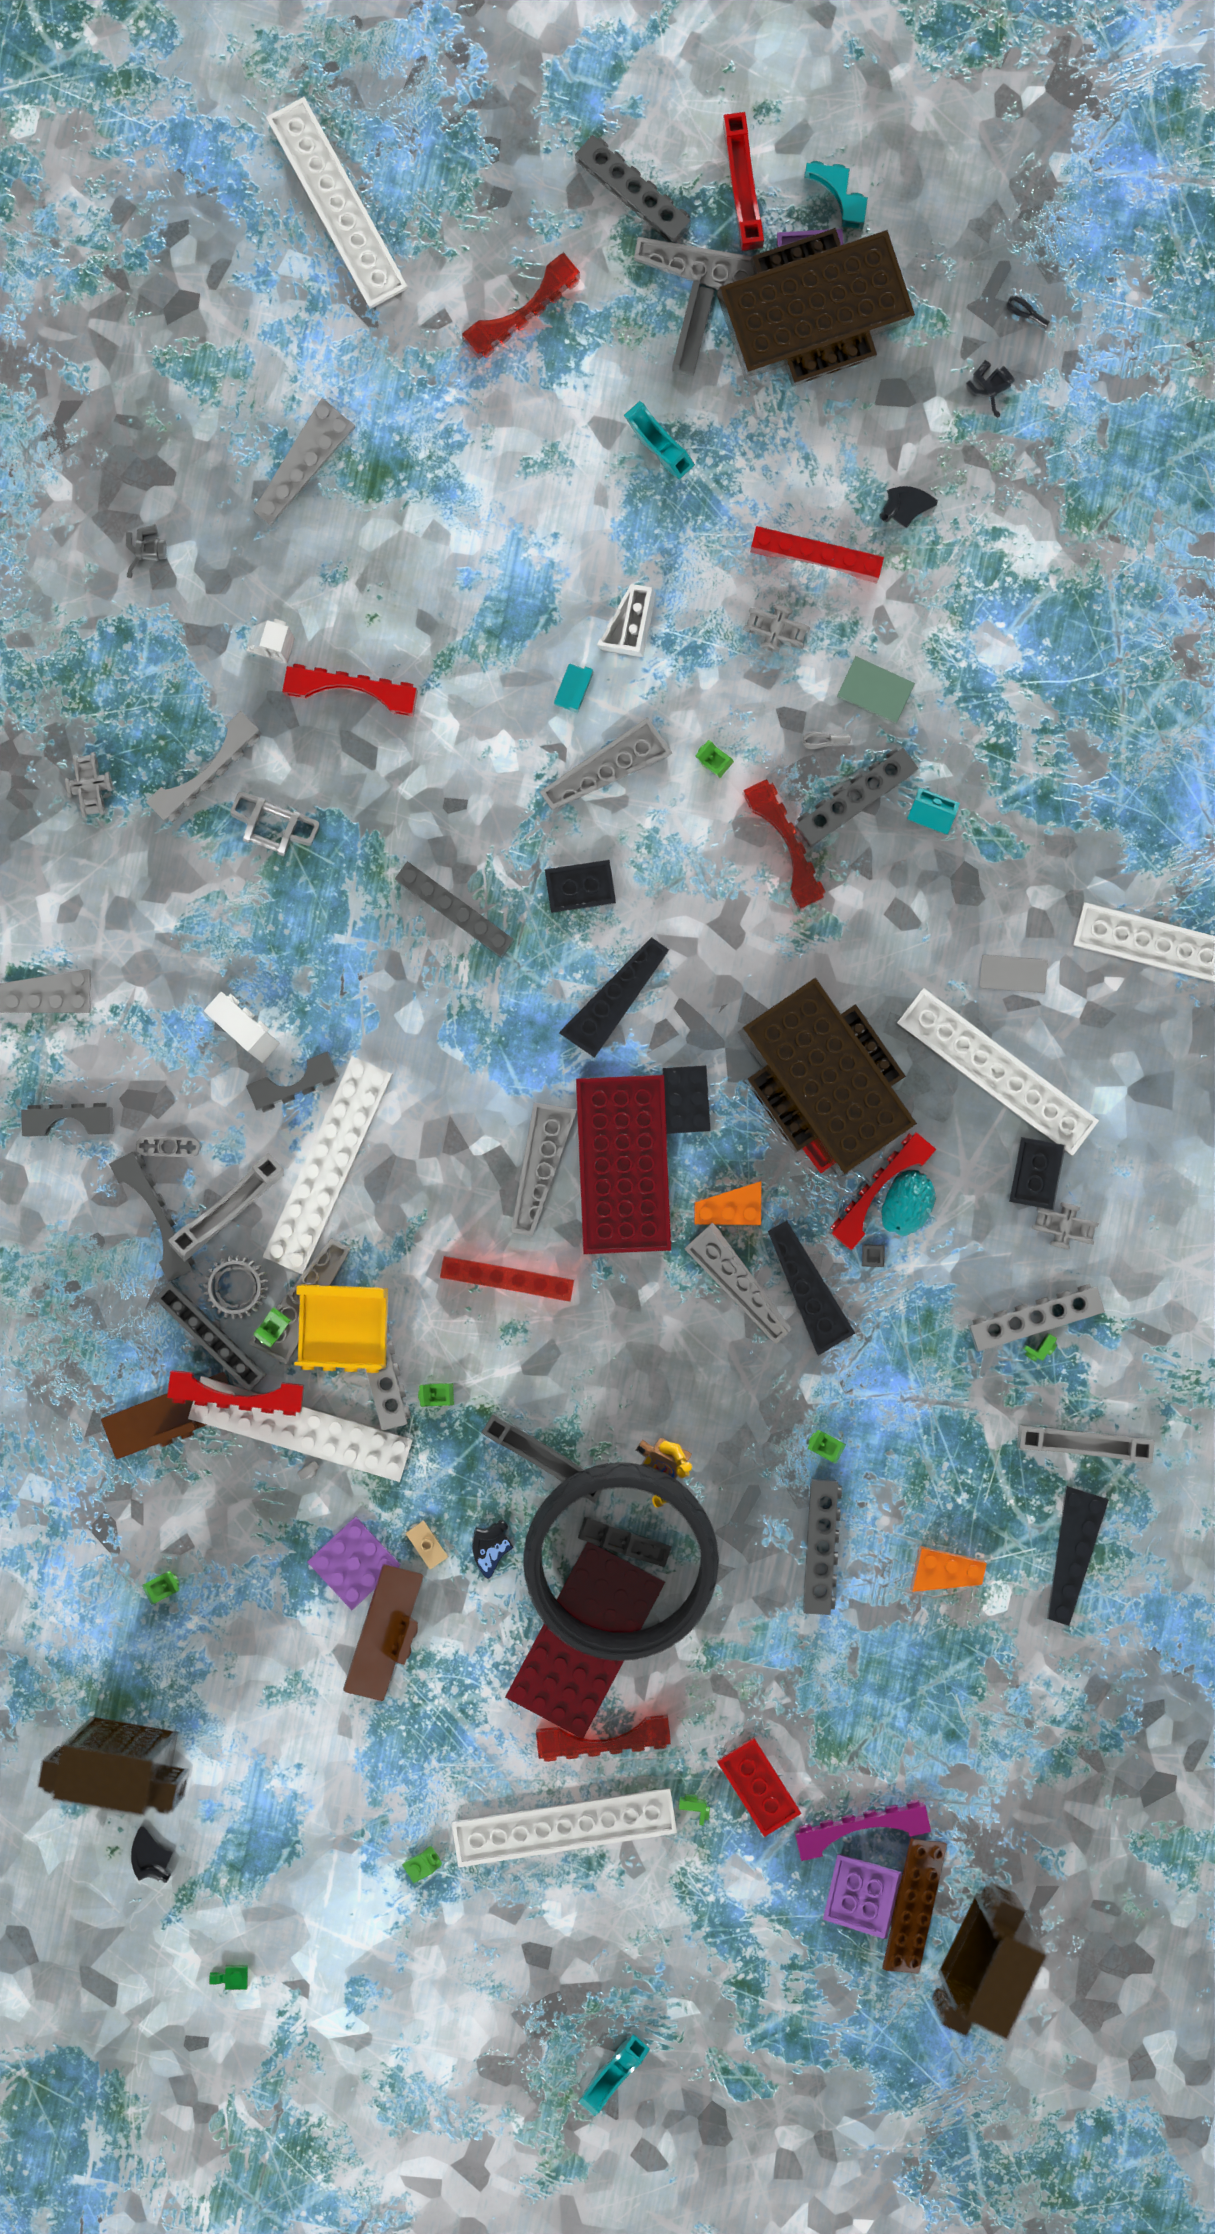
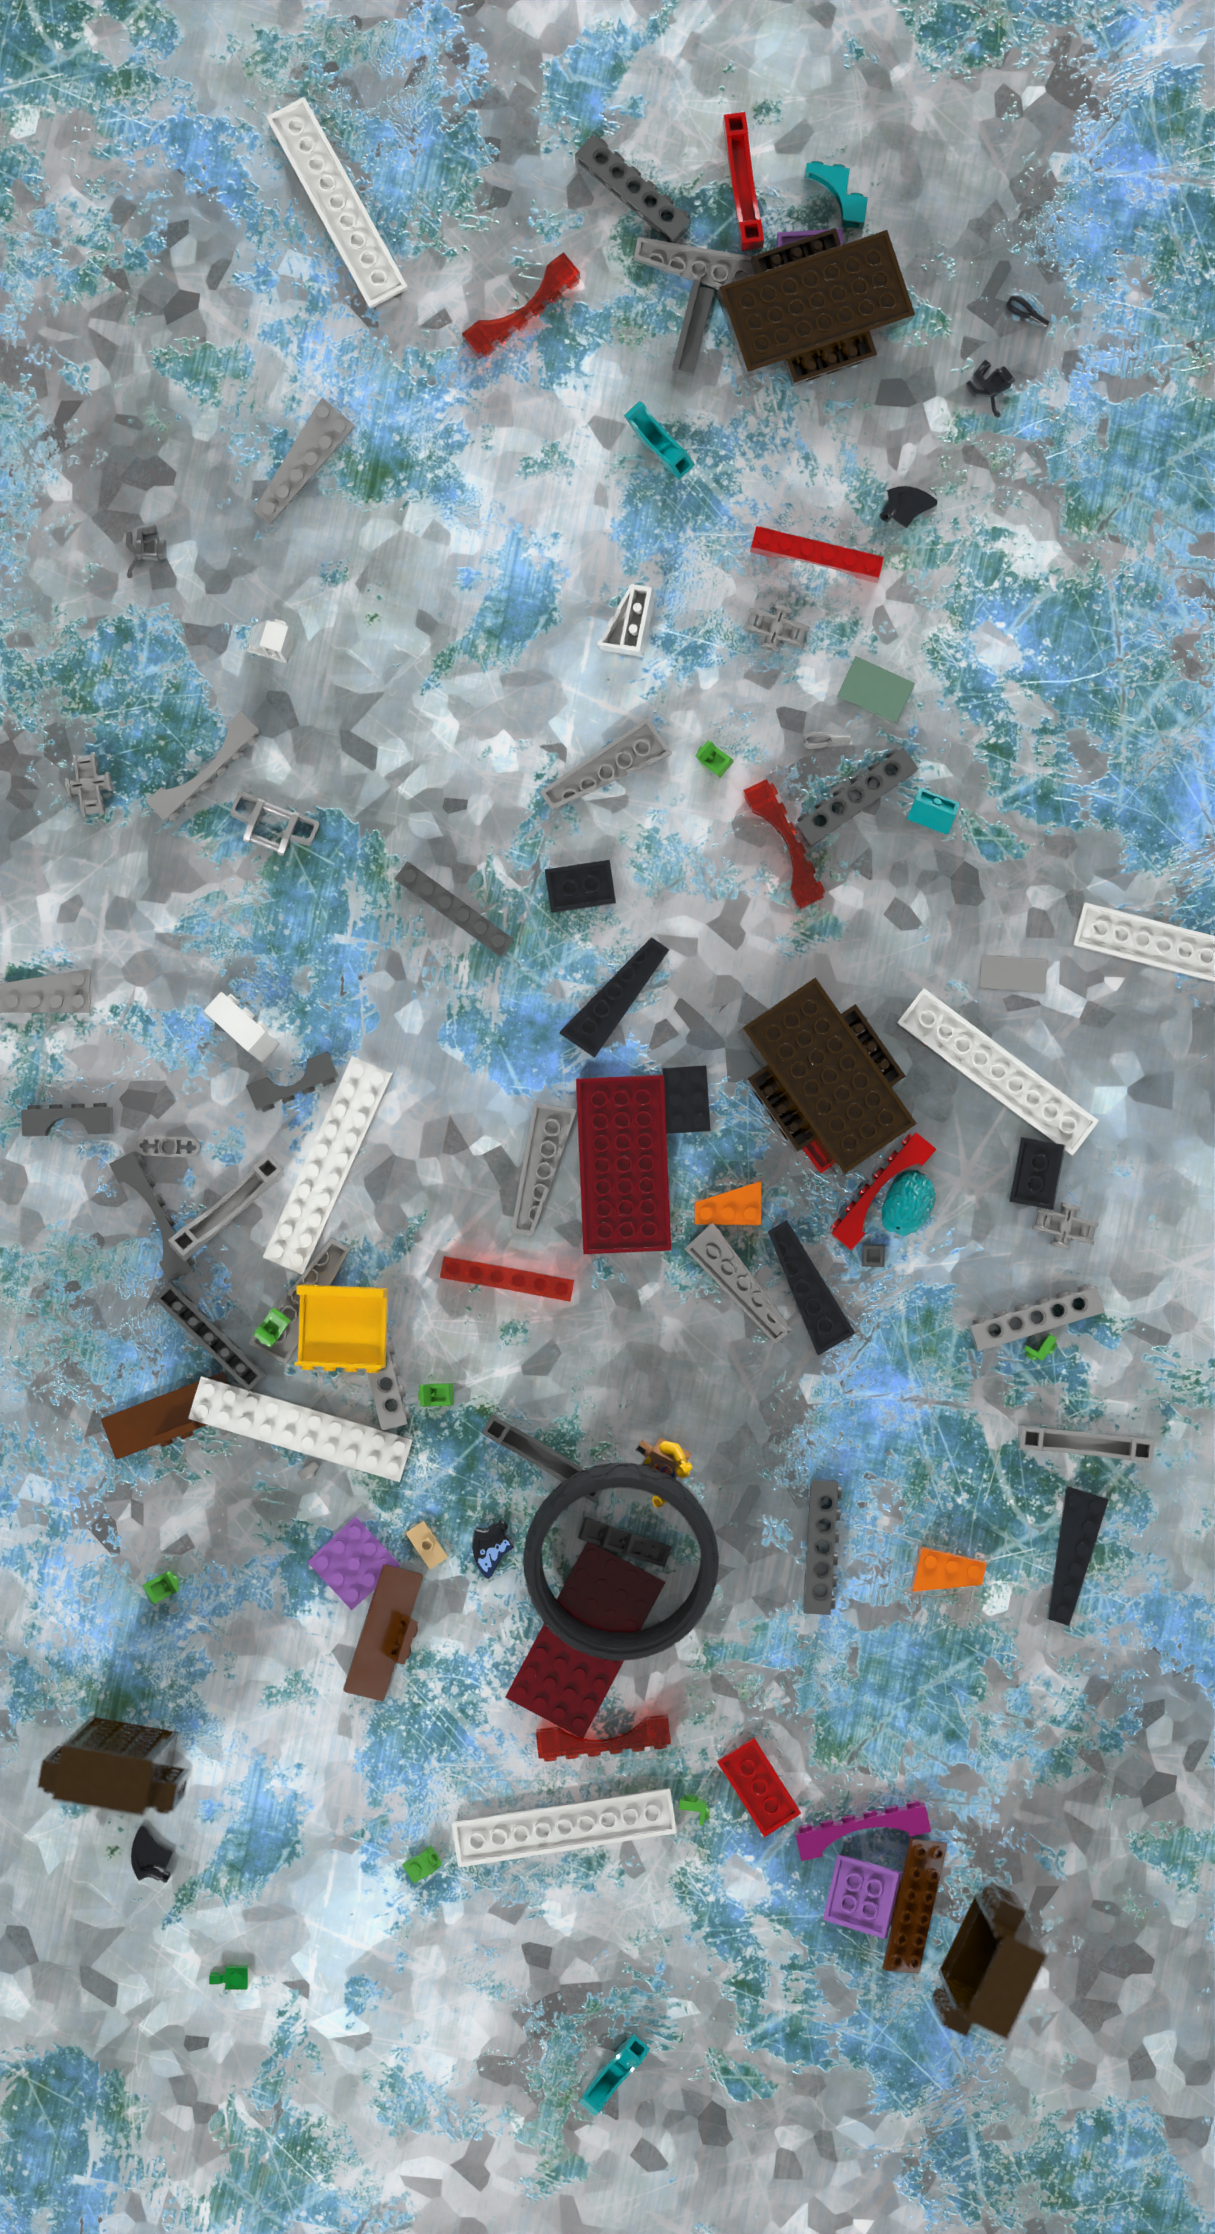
red arch [167,1370,304,1416] -> none
light grey gear [203,1255,269,1319] -> none
red arch [282,664,418,717] -> none
teal panel [554,664,593,714] -> none
bright green bracket [808,1430,846,1464] -> none

